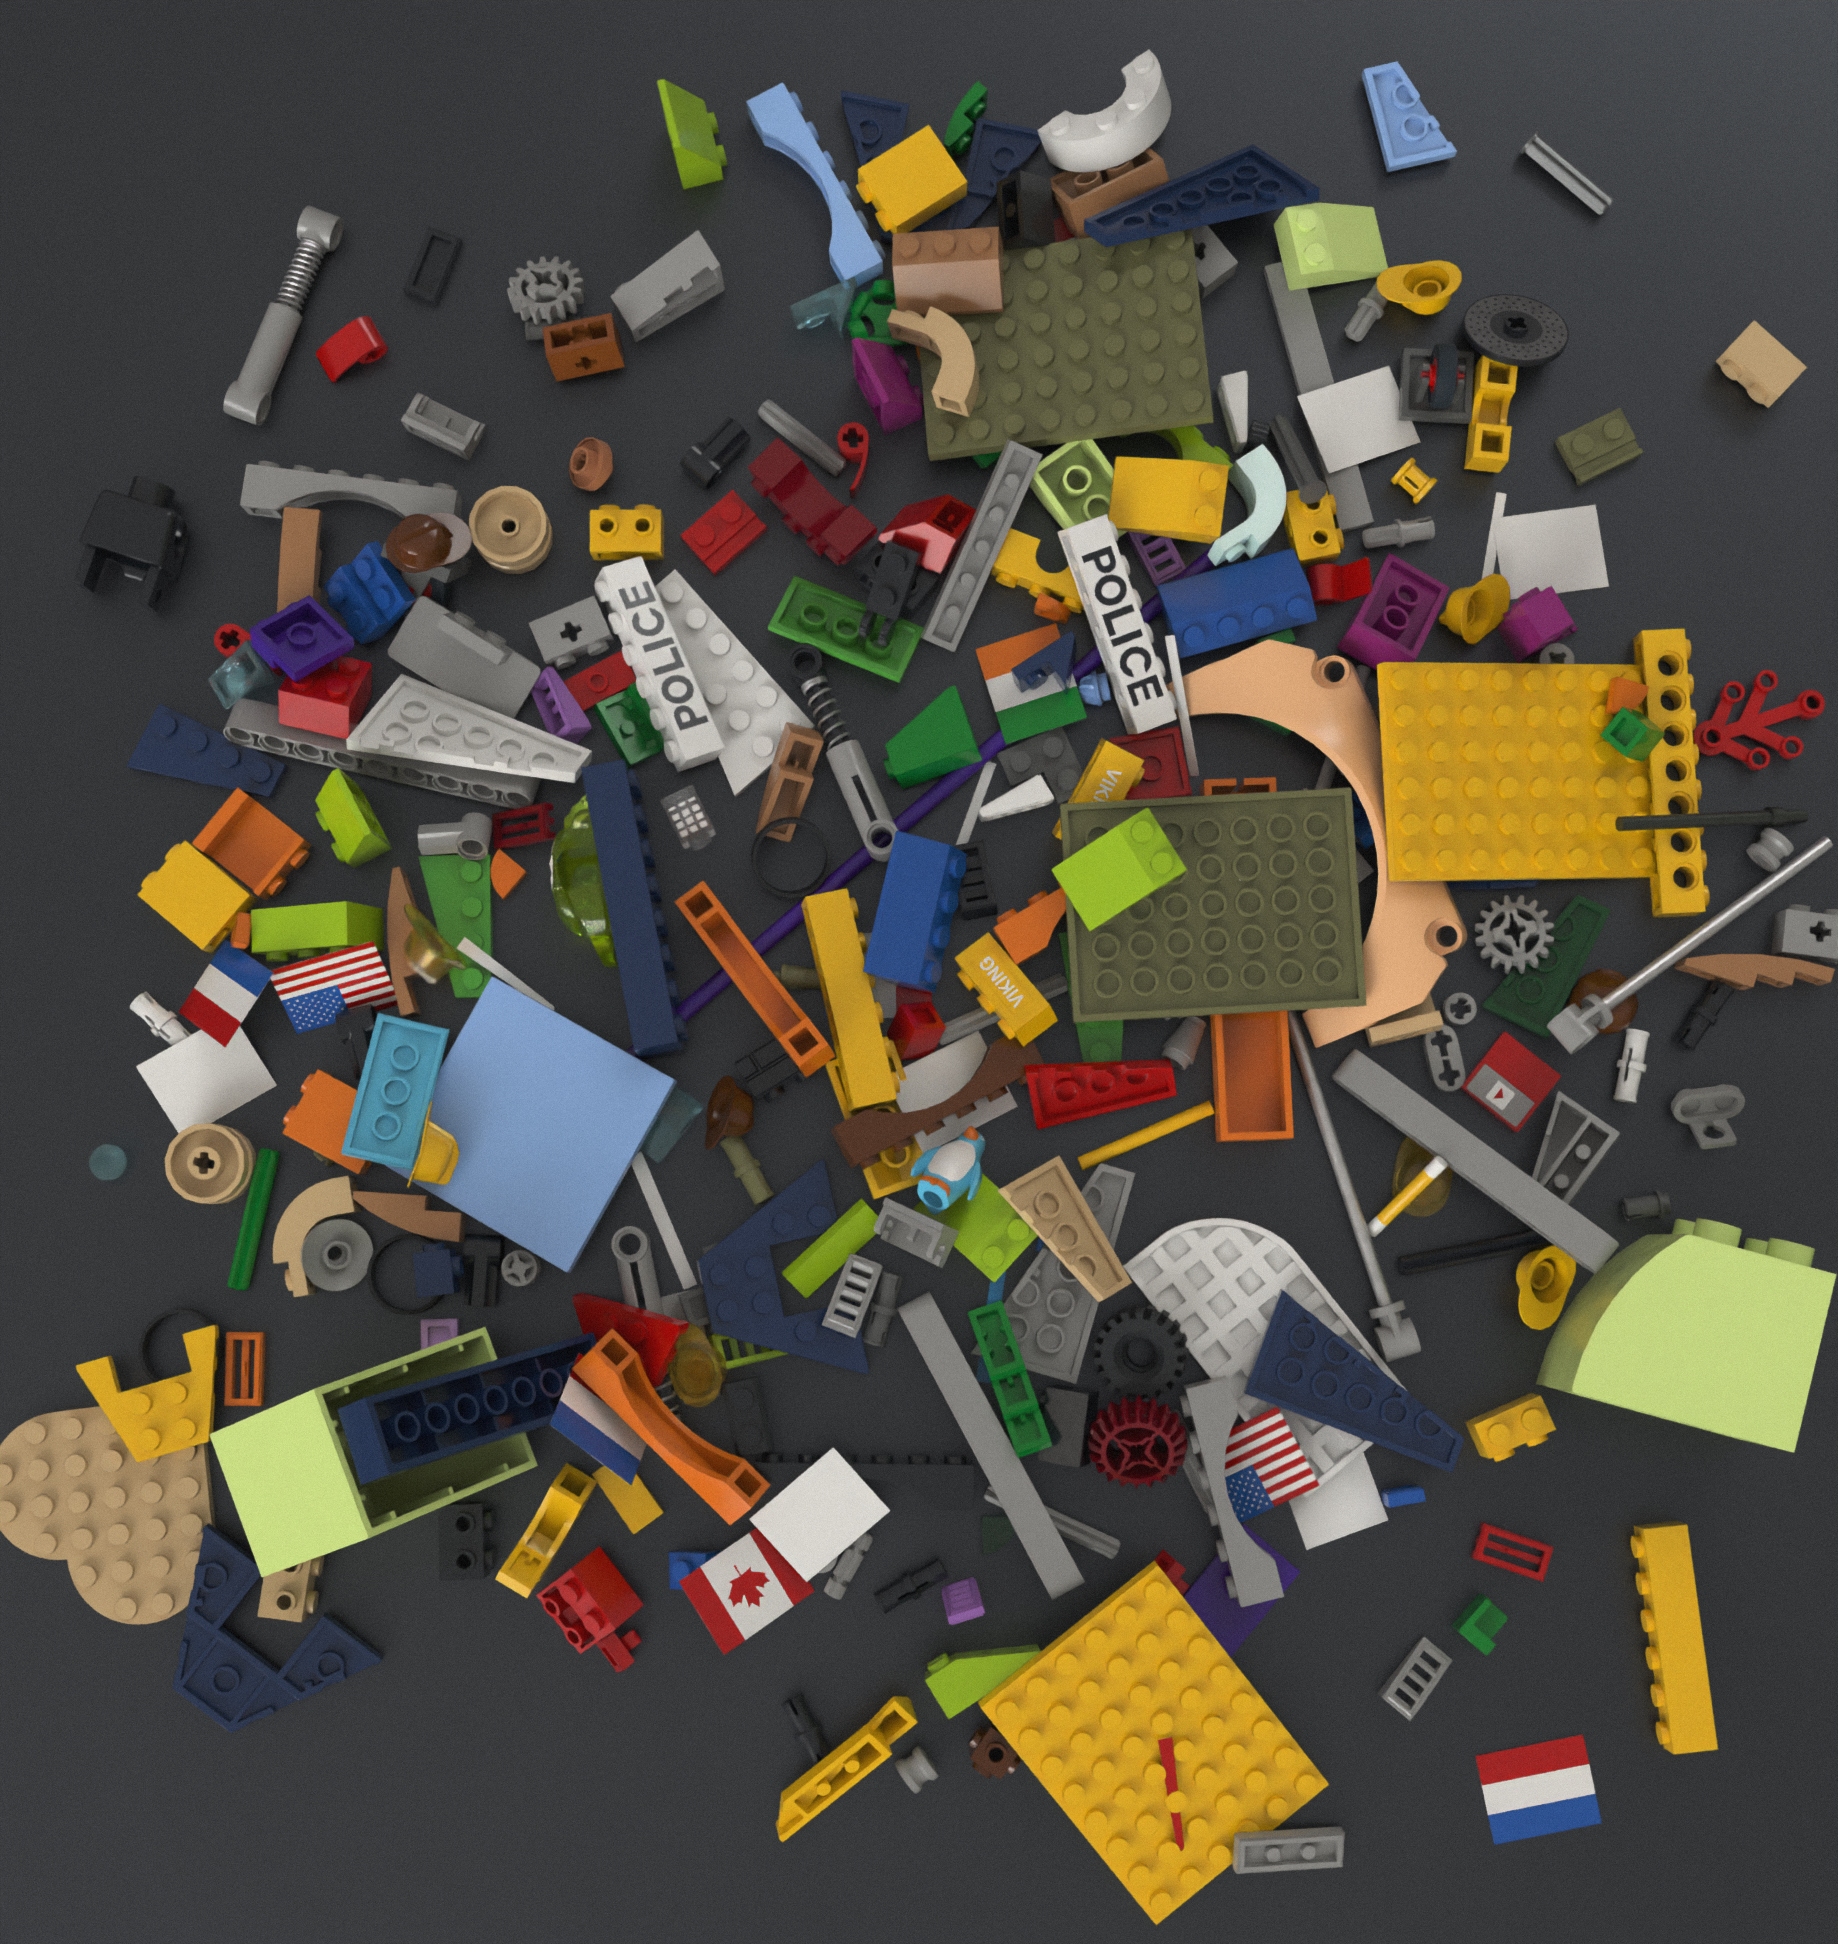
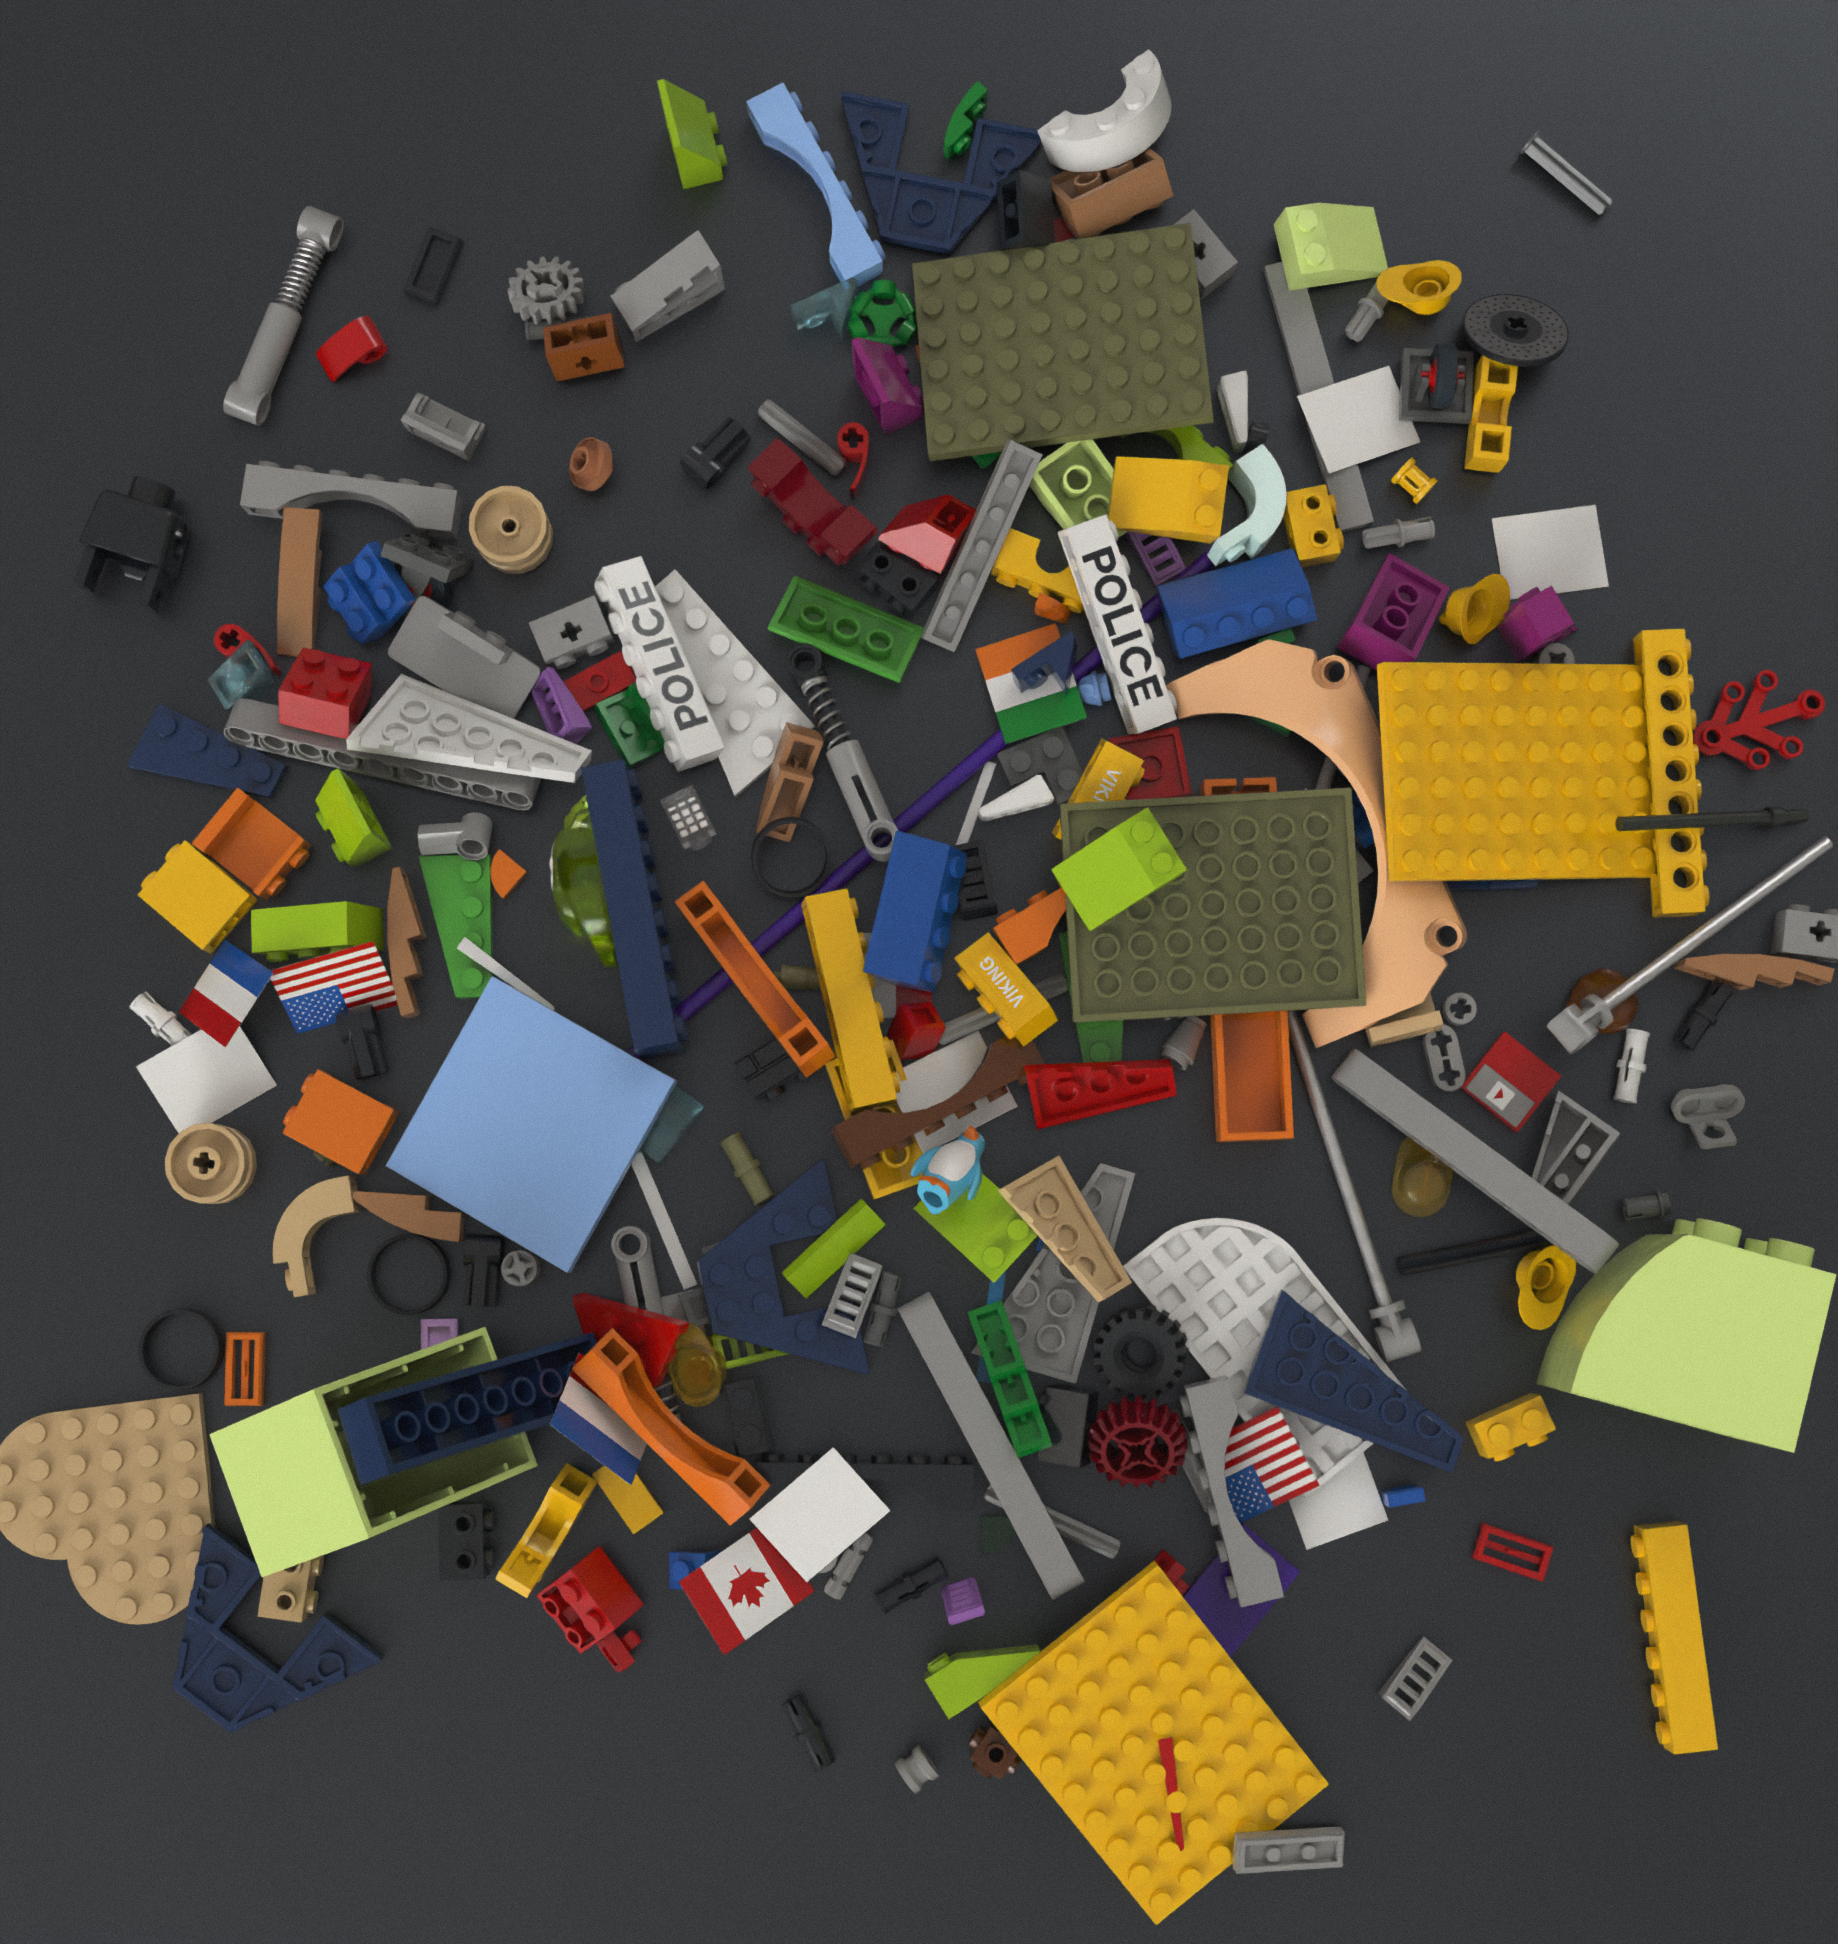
yellow wing [76,1324,219,1463] -> none
clear light blue plate [89,1144,127,1181] -> none
green axle [228,1148,280,1291] -> none
orange tile [230,912,251,949] -> none
dark purple plate [250,595,354,682] -> none
light grey dish [301,1218,373,1291] -> none
medium azure tile [341,1013,450,1171] -> none
reddish brown piece [386,512,472,574] -> none
clear yellow piece [404,904,467,984] -> none
yellow piece [407,1101,459,1188] -> none
dark blue brick [413,1243,464,1298] -> none
dark red tile [492,802,555,850] -> none
yellow brick [590,505,664,560] -> none
red plate [680,489,767,576] -> none
reddish brown piece [705,1075,754,1150] -> none
yellow wedge [776,1696,918,1842] -> none
yellow brick [856,125,967,234] -> none
black hinge [858,540,923,646] -> none
light grey hinge [874,1197,959,1268] -> none
green slope [883,685,982,789] -> none
tan arch [887,306,980,417] -> none
medium nougat slope [892,227,1004,317] -> none
yellow bar [1077,1100,1214,1171] -> none
dark blue wing [1084,144,1320,247] -> none
white sticker [1165,635,1199,776] -> none
dark grey axle [1269,415,1327,504] -> none
red panel [1306,557,1372,606] -> none
light blue wing [1362,61,1457,172] -> none
yellow bar [1367,1156,1448,1237] -> none
green panel [1451,1593,1508,1656] -> none
light grey gear [1475,895,1554,974] -> none
sticker [1475,1734,1602,1845] -> none
dark green wing [1481,895,1611,1039] -> none
white sticker [1482,492,1507,579] -> none
olive plate [1555,408,1643,486] -> none
green panel [1600,707,1666,761] -> none
orange tile [1605,677,1649,714] -> none
tan brick [1716,320,1807,408] -> none
light grey wheel [1746,827,1794,872] -> none

